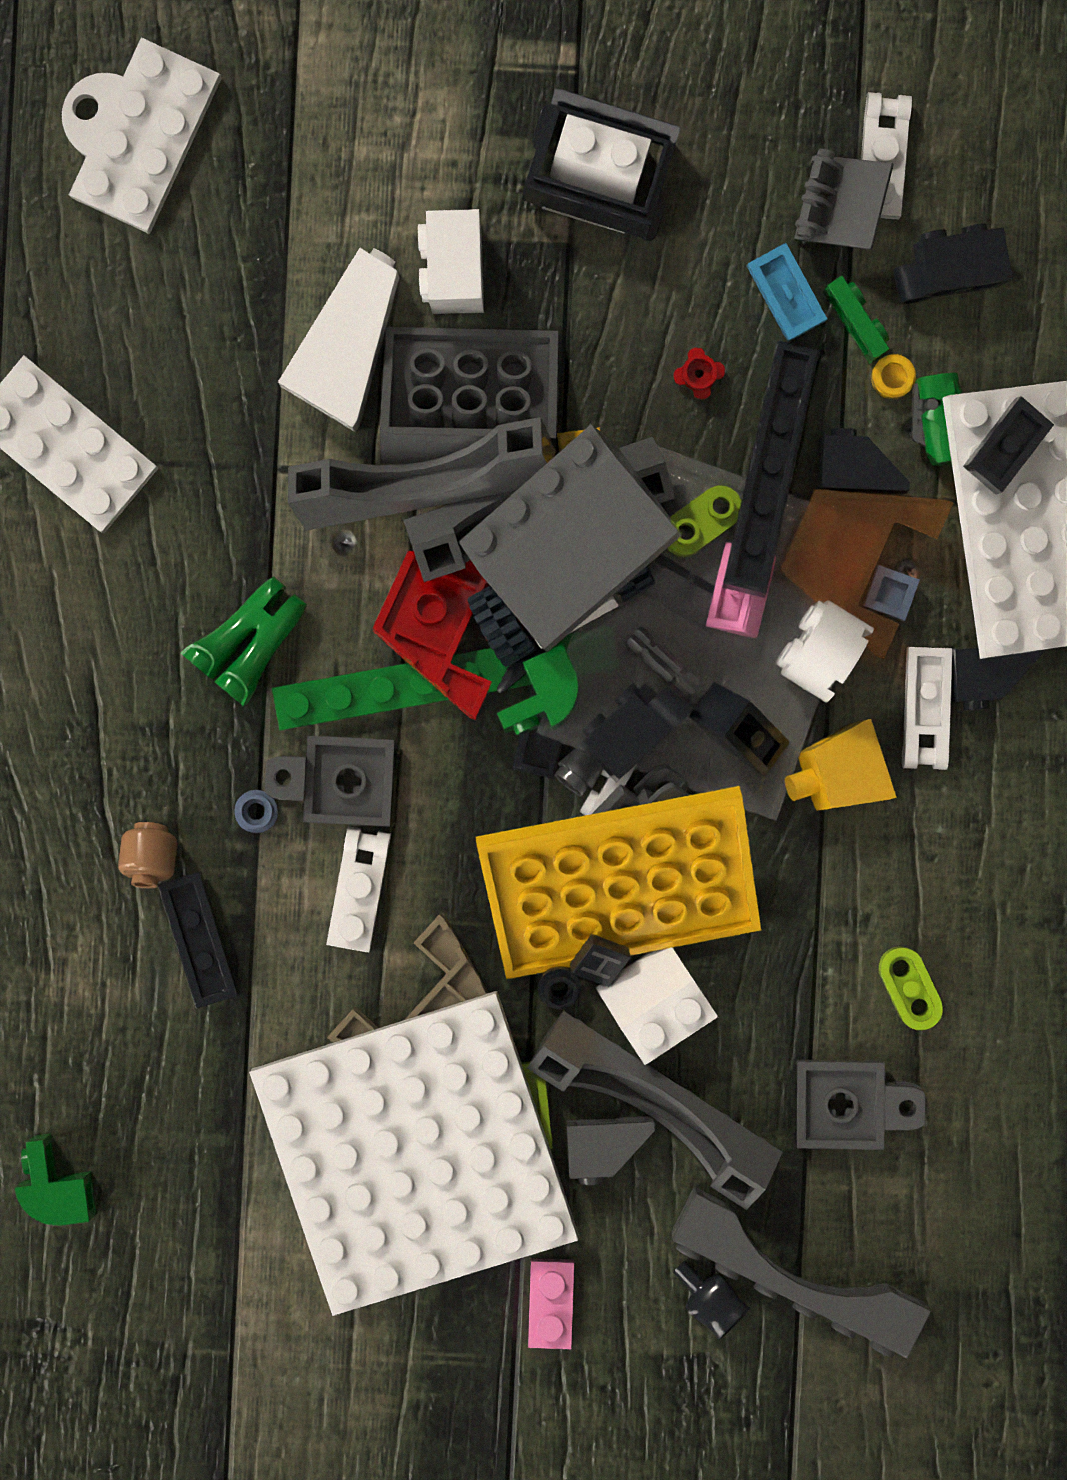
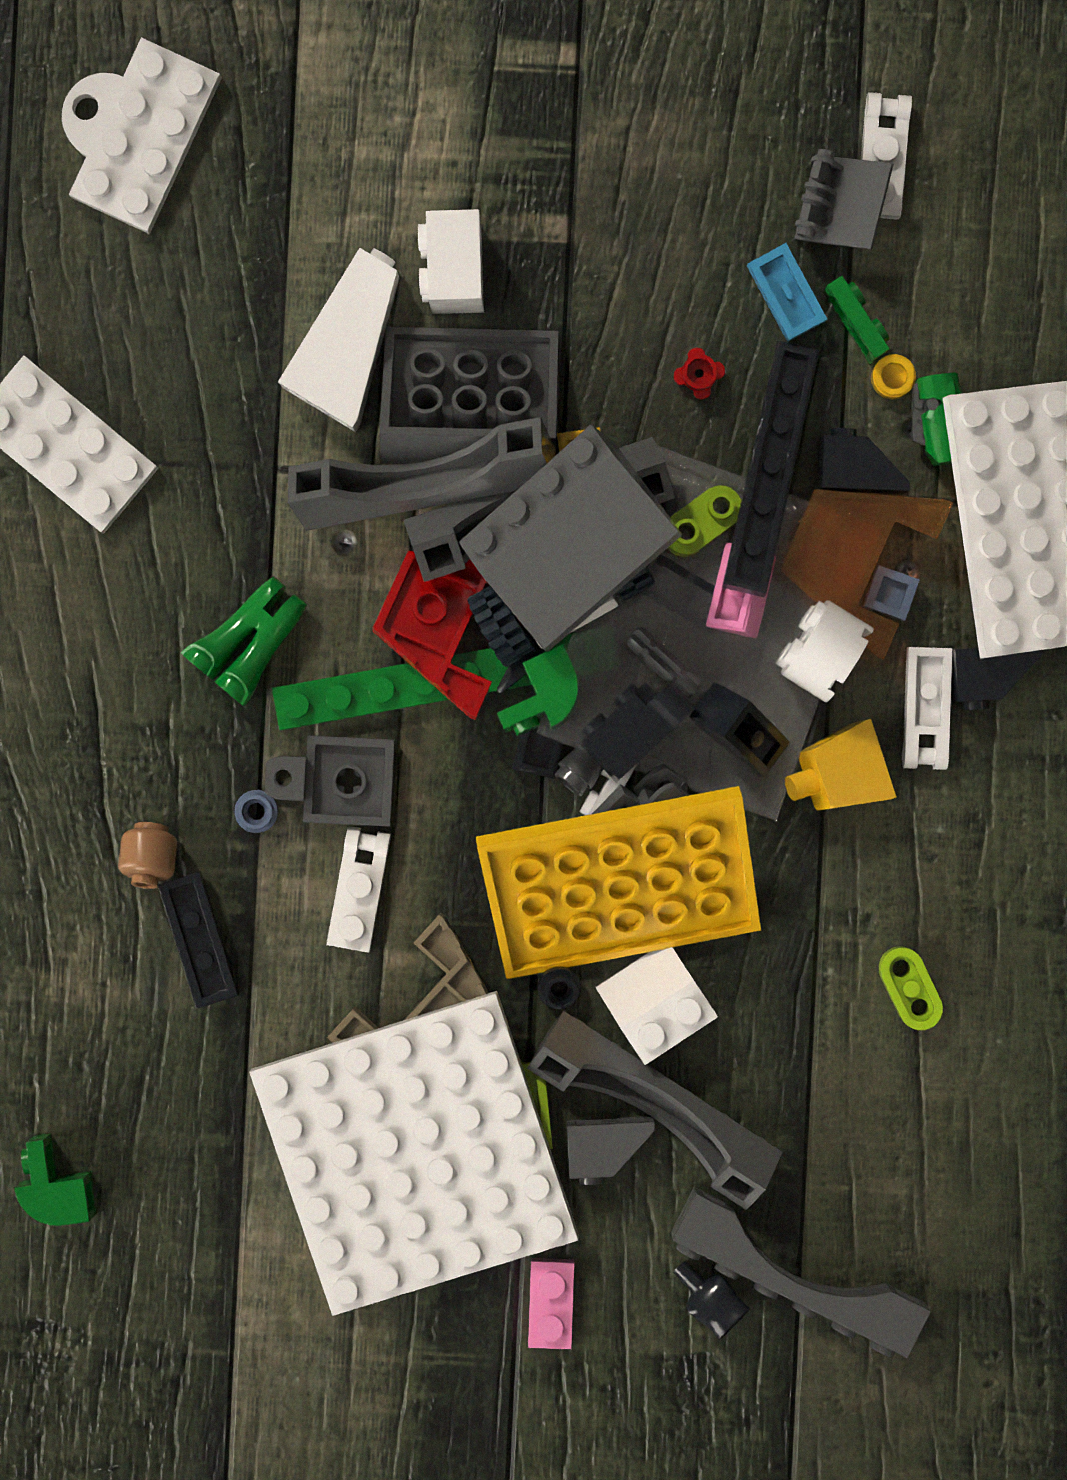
black piece [522,87,681,241] -> none
white slope [542,114,651,233] -> none
black tile [570,934,631,987] -> none
dark grey plate [796,1059,925,1150] -> none
black hinge [893,223,1013,304] -> none
black plate [963,396,1054,495] -> none

